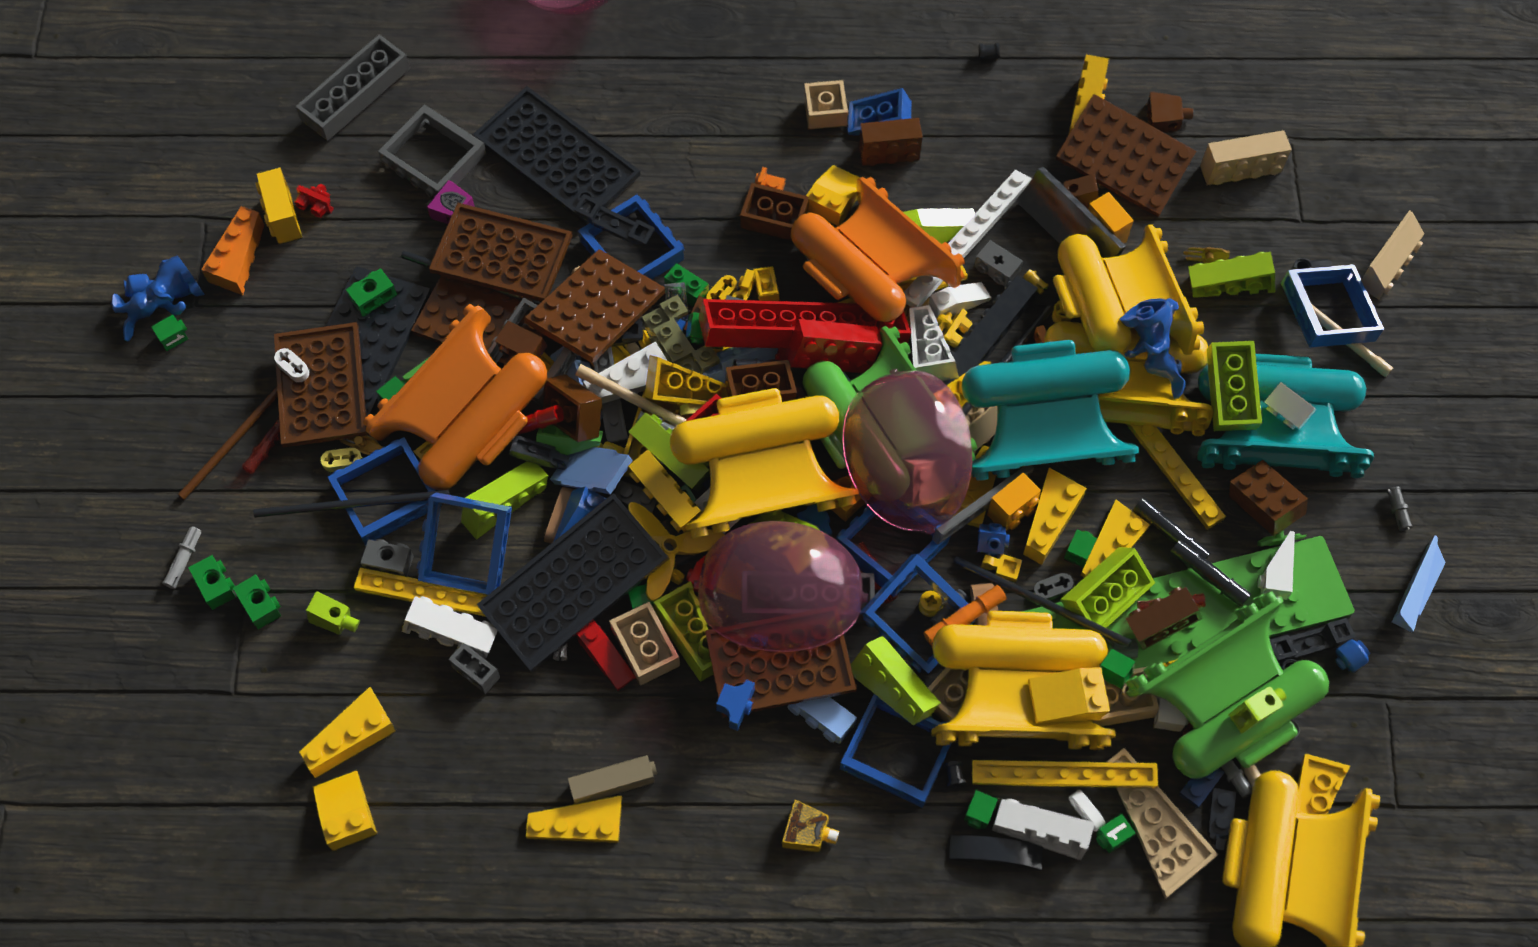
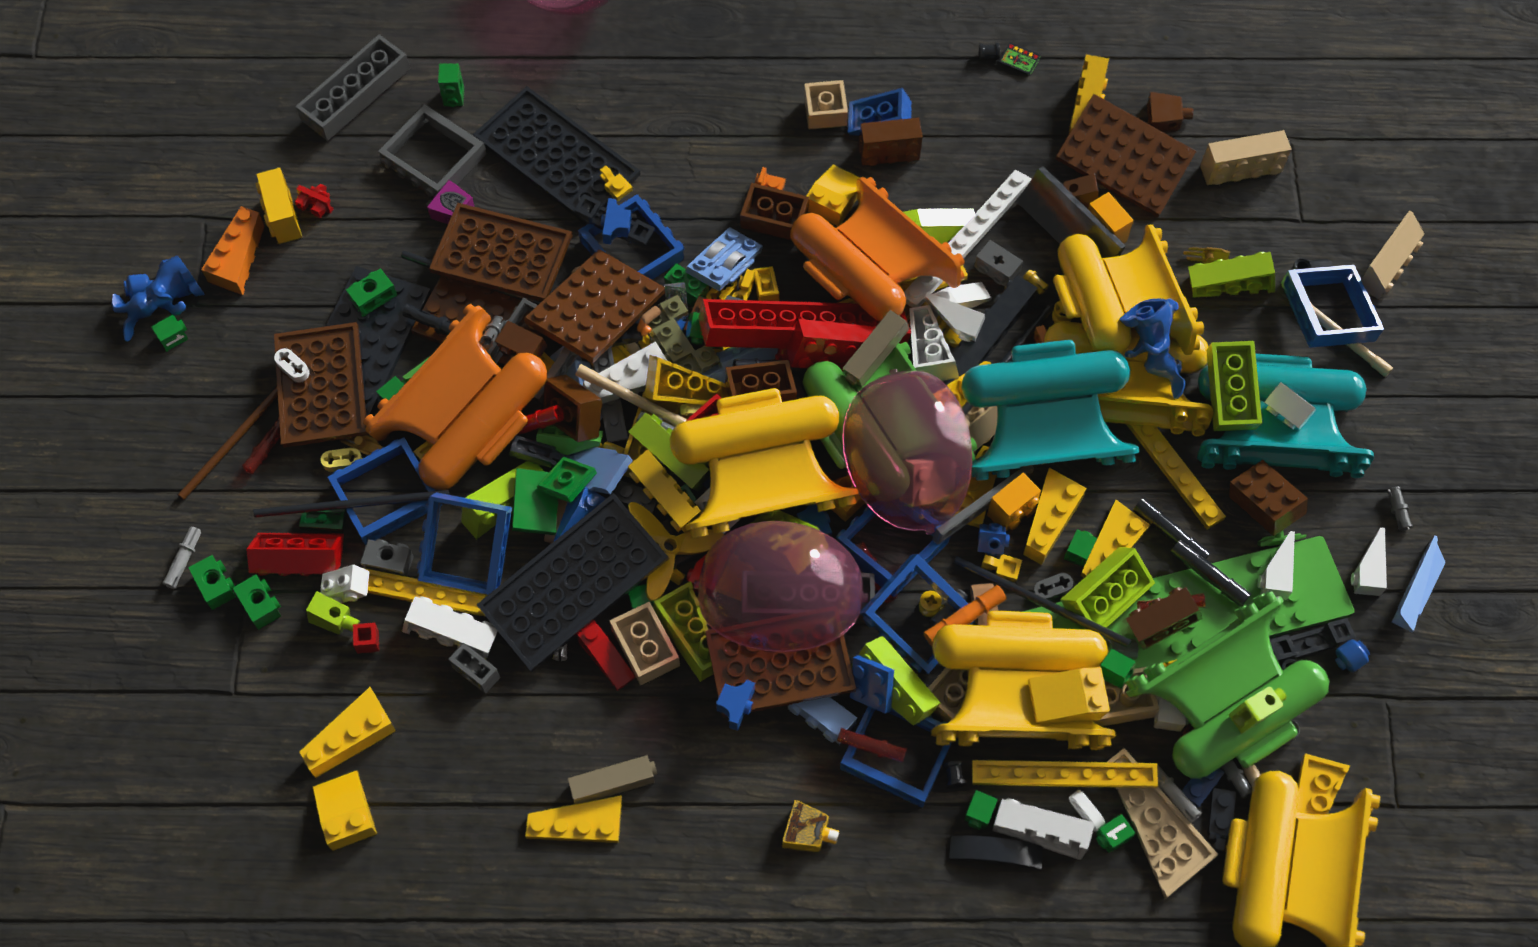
none -> red slope [247,533,344,576]
none -> dark green plate [299,509,347,533]
none -> white brick [321,565,369,603]
none -> red brick [353,623,379,653]
none -> black pin [402,304,452,335]
none -> green brick [438,63,464,107]
none -> dark grey pin [480,316,505,348]
none -> green tile [512,468,558,535]
none -> green tile [537,457,597,503]
none -> yellow plate [600,166,632,202]
none -> blue brick [601,198,631,244]
none -> arm [637,306,661,336]
none -> medium blue piece [686,227,763,291]
none -> clear red pin [837,728,907,763]
none -> dark tan brick [843,310,909,387]
none -> blue plate [850,655,894,713]
none -> white slope [925,292,985,342]
none -> piece [999,42,1041,74]
none -> light grey axle [1157,765,1202,823]
none -> white slope [1351,528,1387,596]

